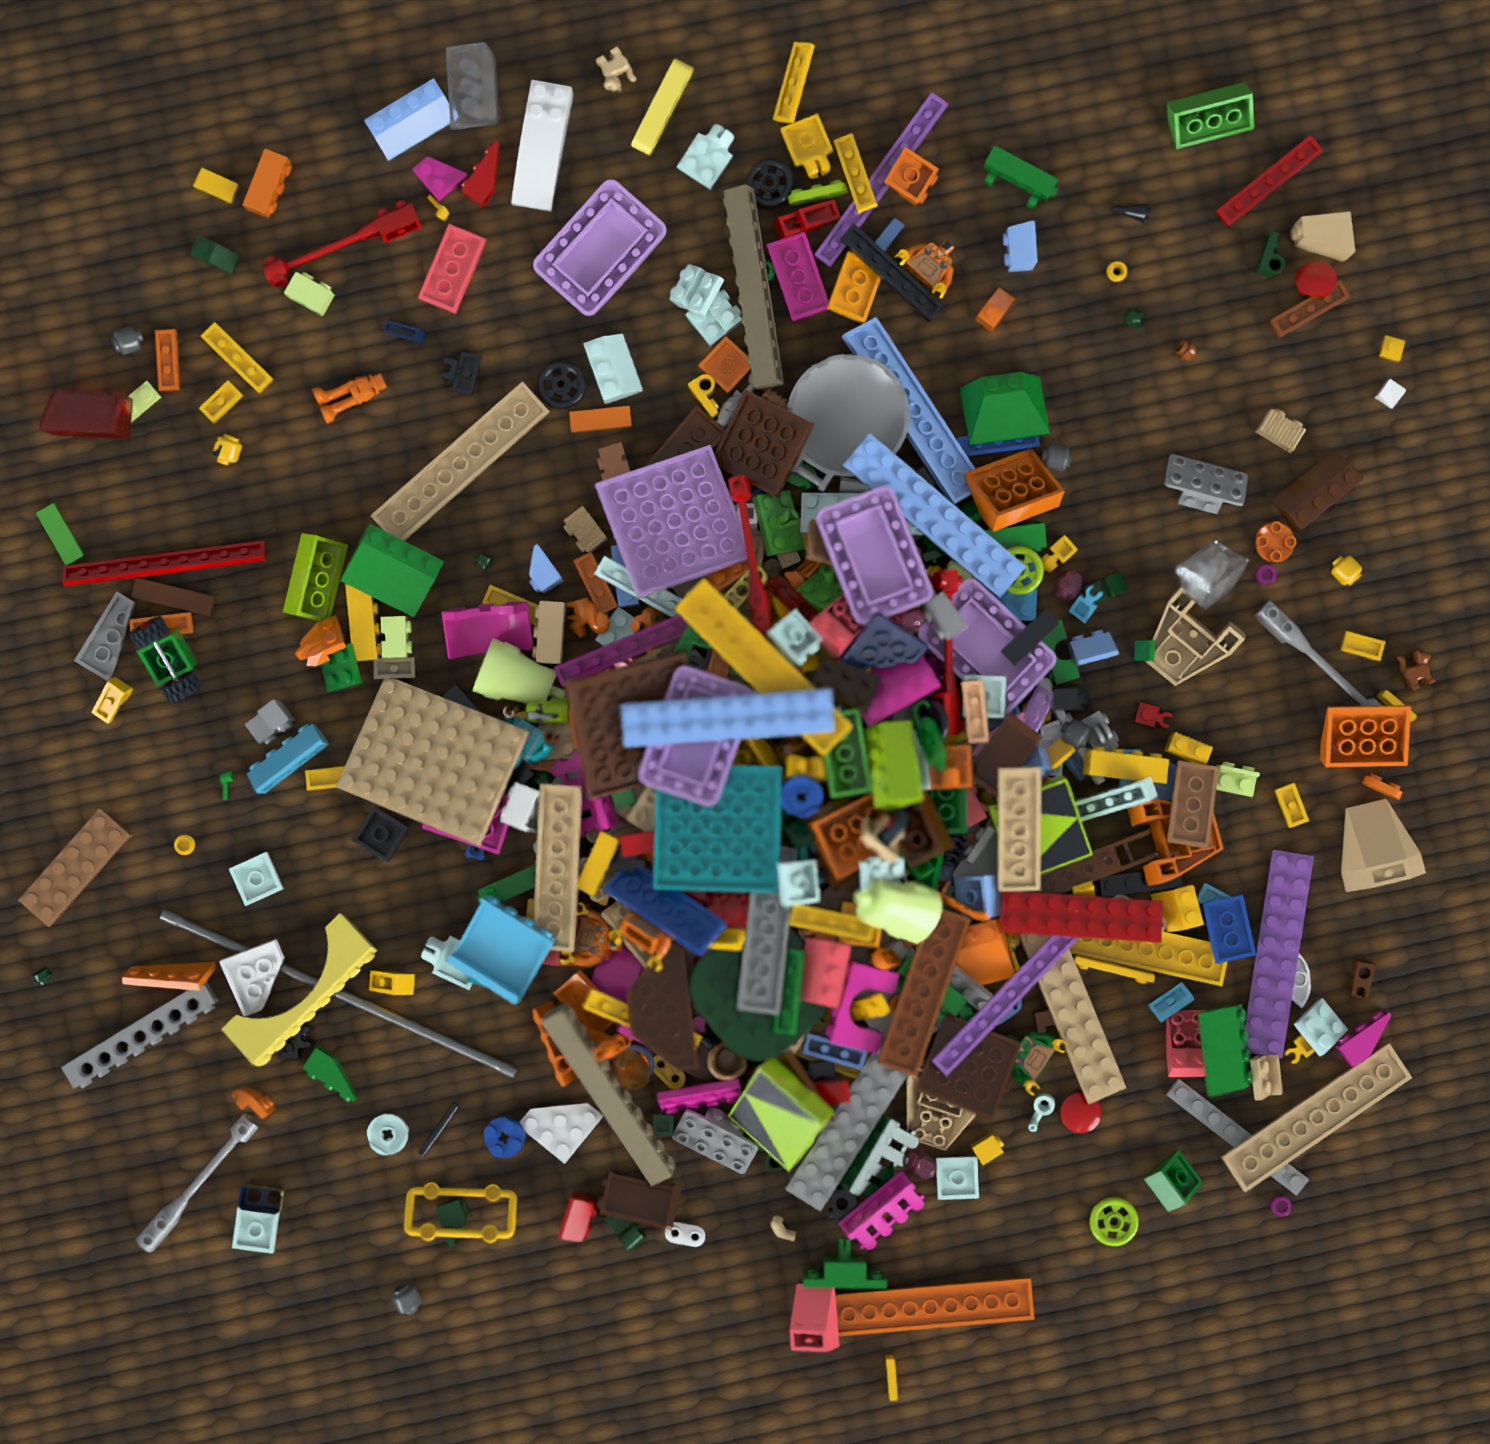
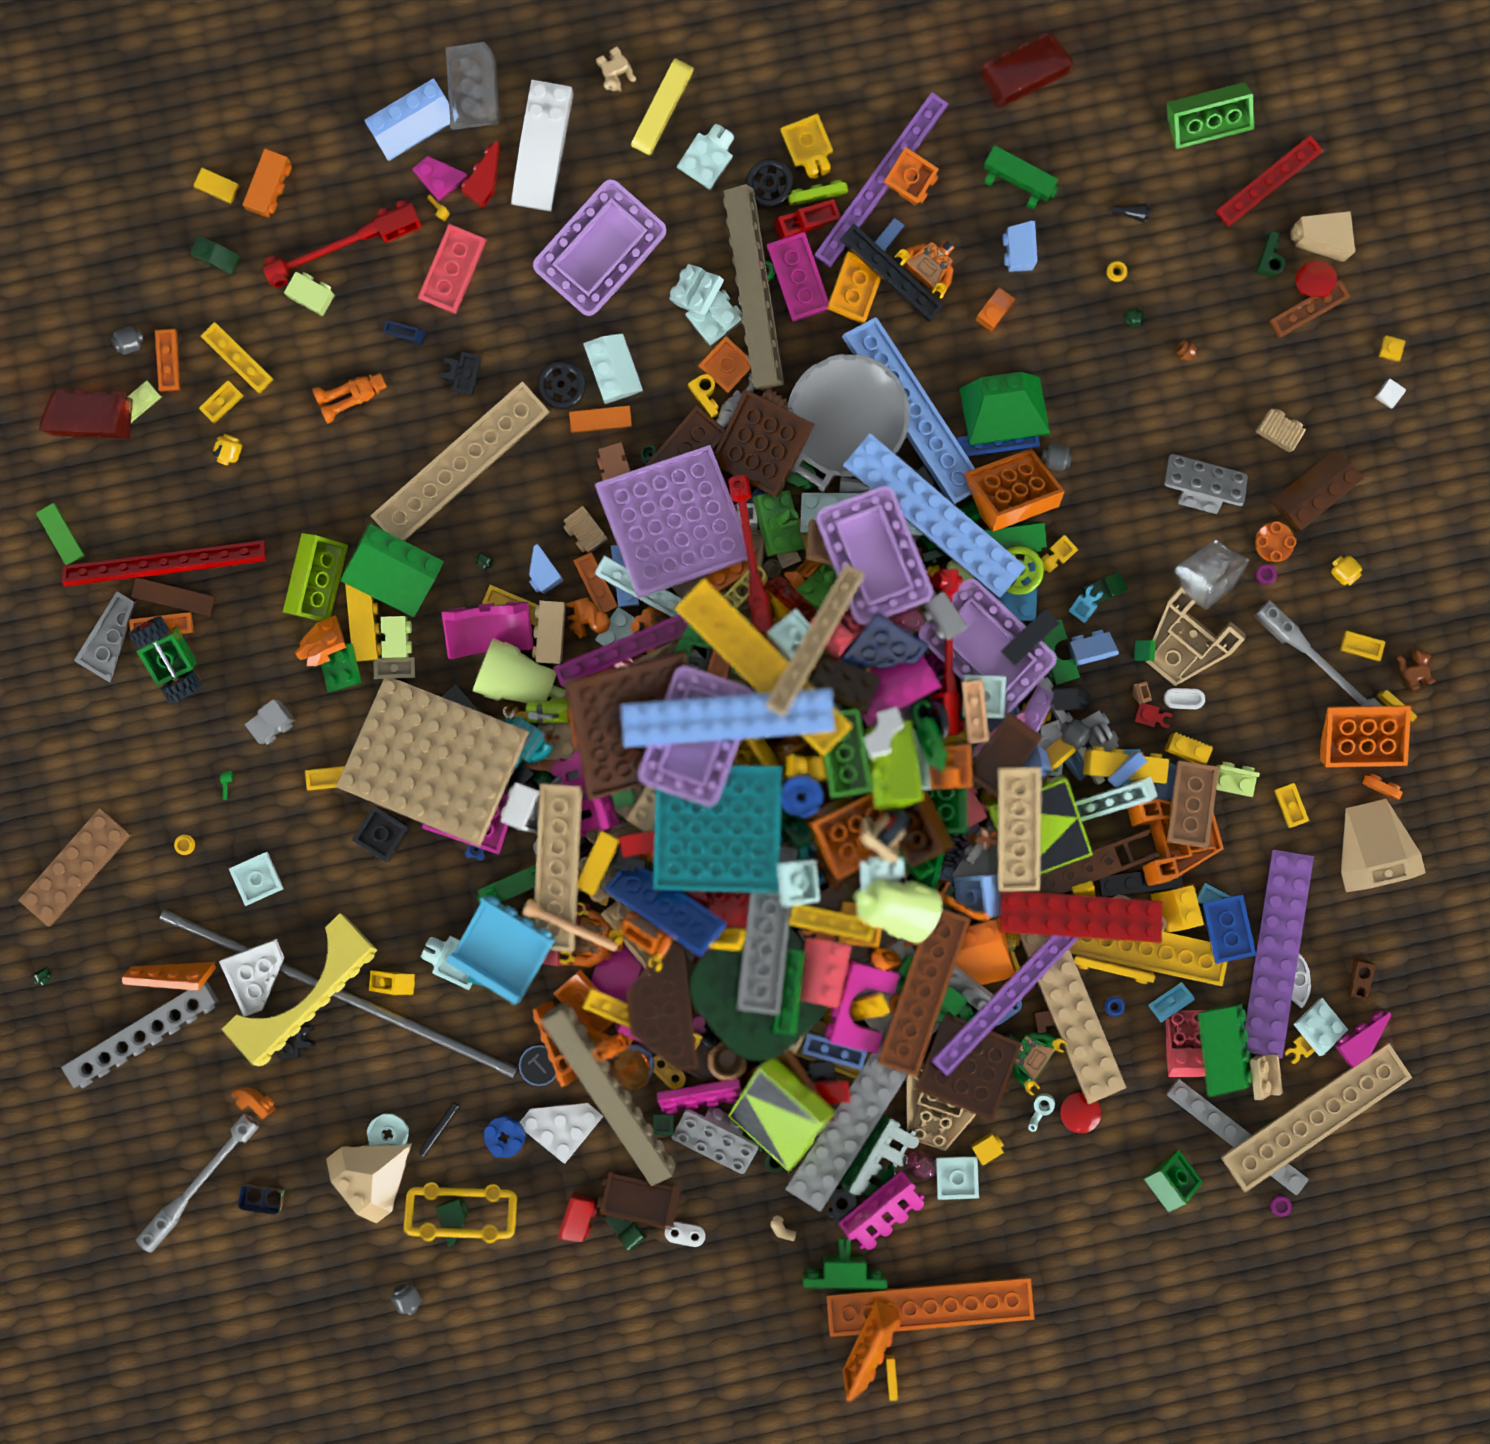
yellow plate [91,677,133,724] -> none
light aqua plate [232,1207,280,1254] -> none
medium azure slope [247,724,330,793] -> none
green slope [302,1046,359,1102] -> none
yellow plate [773,42,815,123] -> none
coral slope [790,1283,839,1352] -> none
yellow plate [833,133,878,213] -> none
clear pink head [1053,570,1083,601] -> none
lime plate [1090,1197,1139,1246] -> none
none -> tan wedge [326,1144,411,1223]
none -> black tile [519,1045,556,1086]
none -> light nougat piece [522,900,618,951]
none -> dark green plate [641,445,659,464]
none -> tan plate [766,564,864,717]
none -> orange slope [843,1300,901,1402]
none -> white tile [864,707,904,758]
none -> dark orange plant [974,828,998,850]
none -> clear red windscreen [980,33,1074,109]
none -> blue plate [1104,996,1125,1017]
none -> medium blue piece [1108,752,1148,788]
none -> medium nougat slope [1131,681,1152,704]
none -> white tile [1163,688,1205,709]

